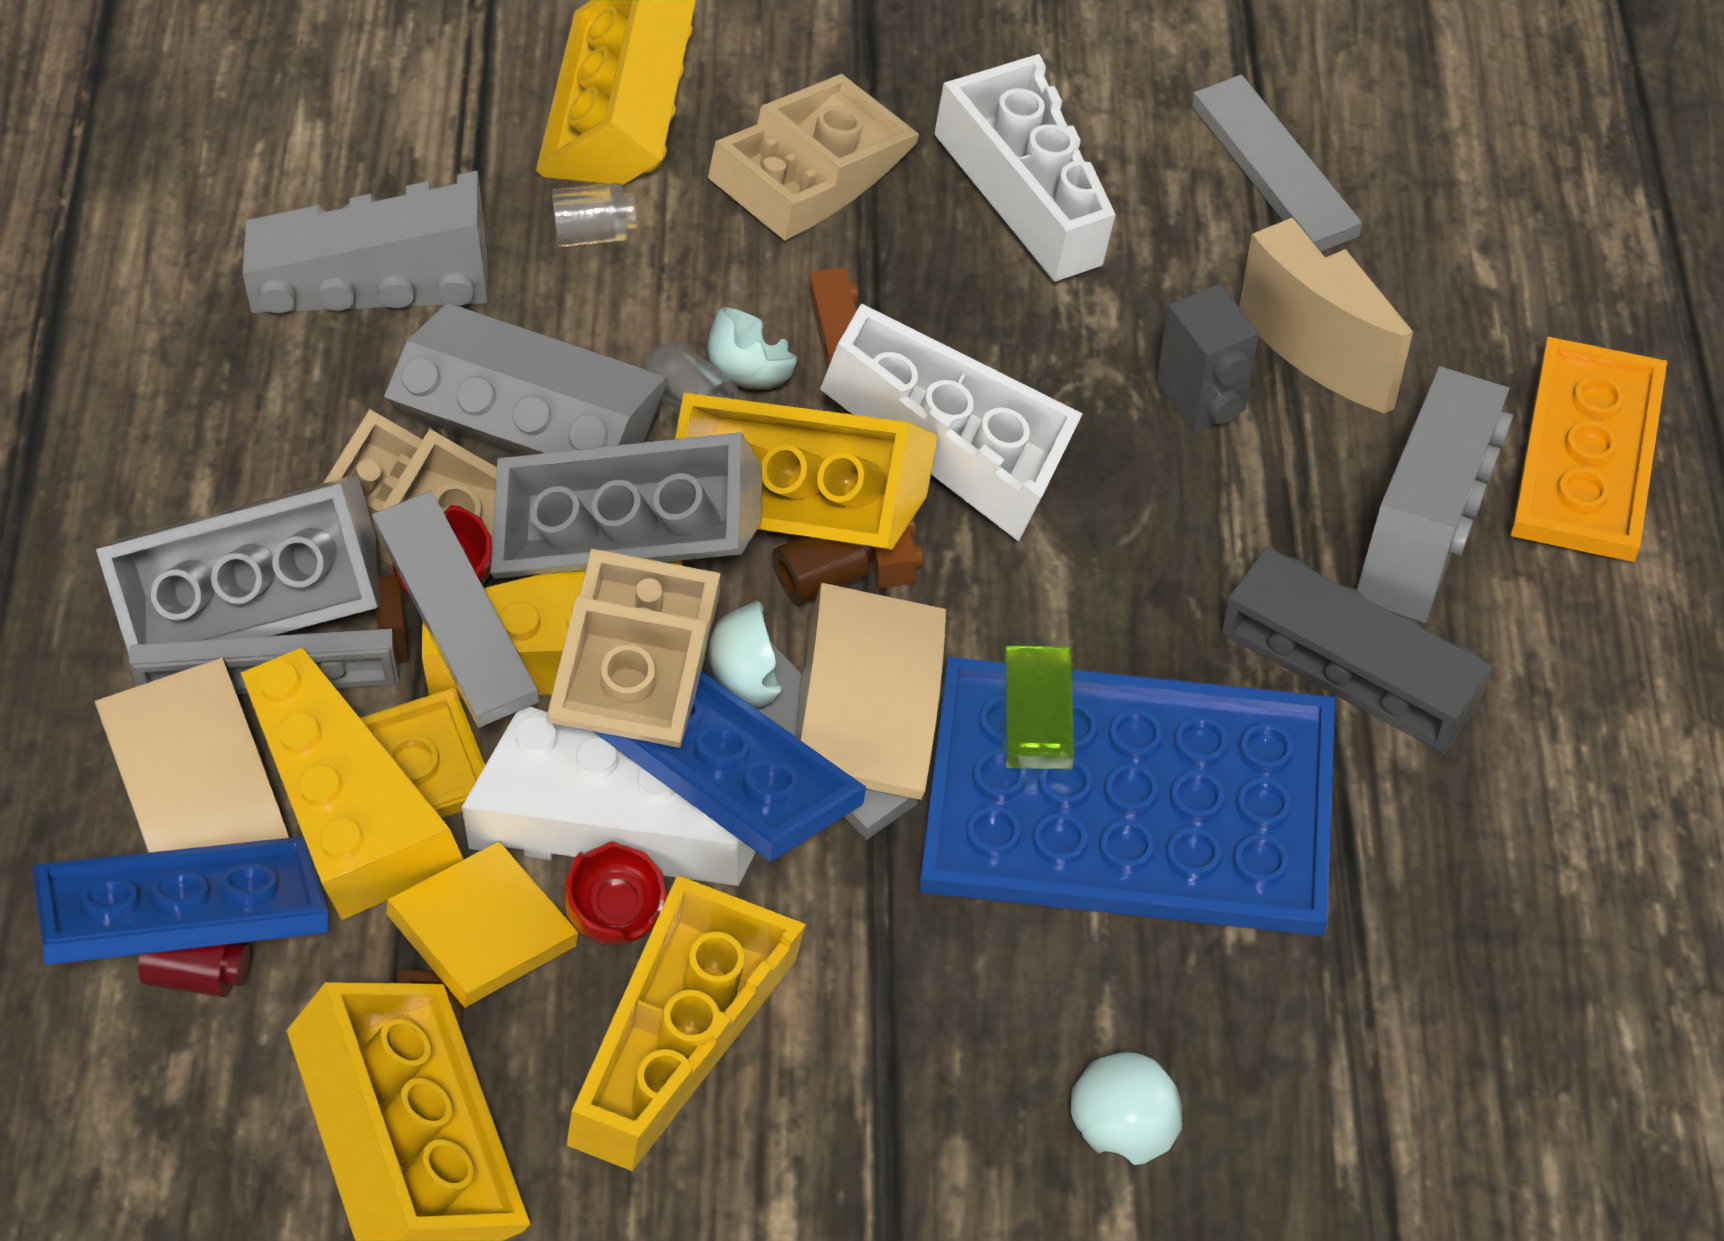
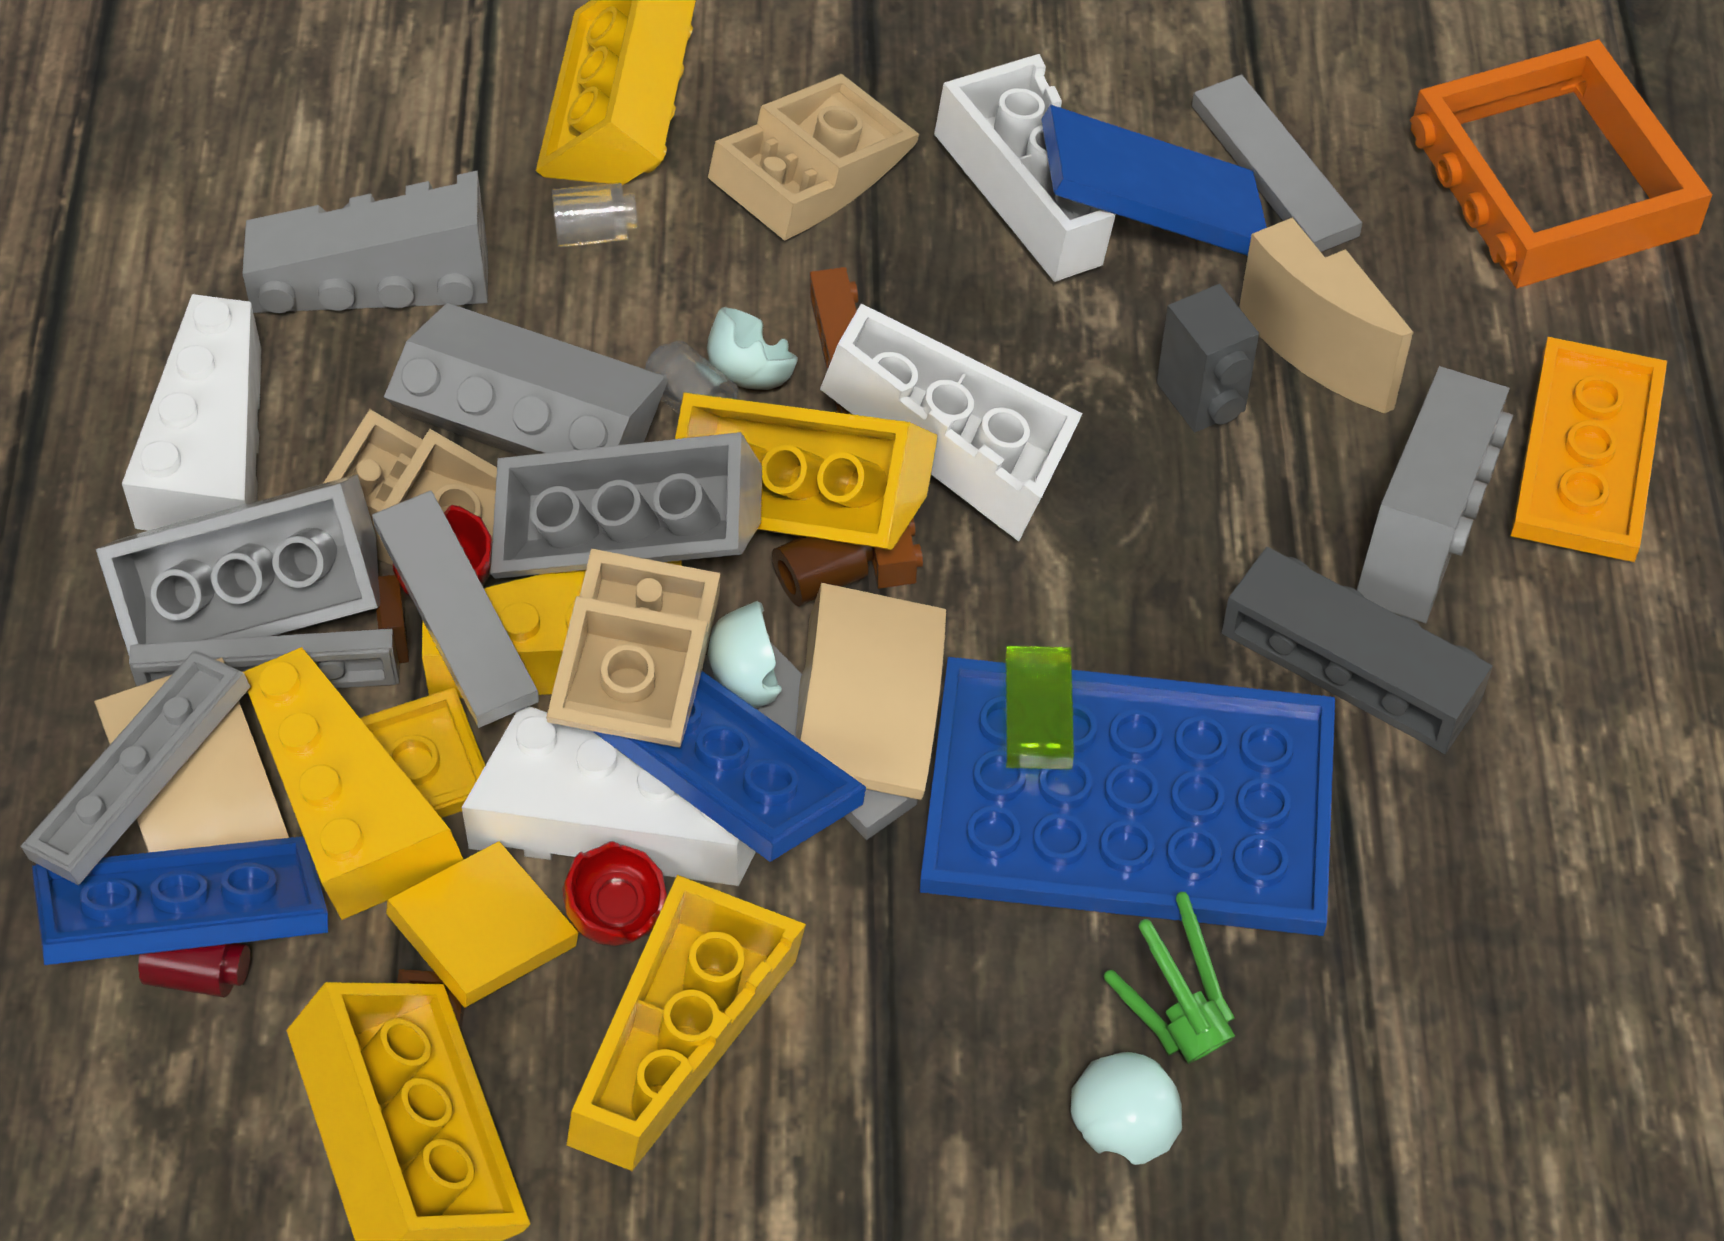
none -> light grey tile [20,650,251,885]
none -> white wedge [122,294,261,531]
none -> blue tile [1041,104,1267,256]
none -> bright green plant [1104,891,1235,1064]
none -> orange window [1410,39,1713,289]

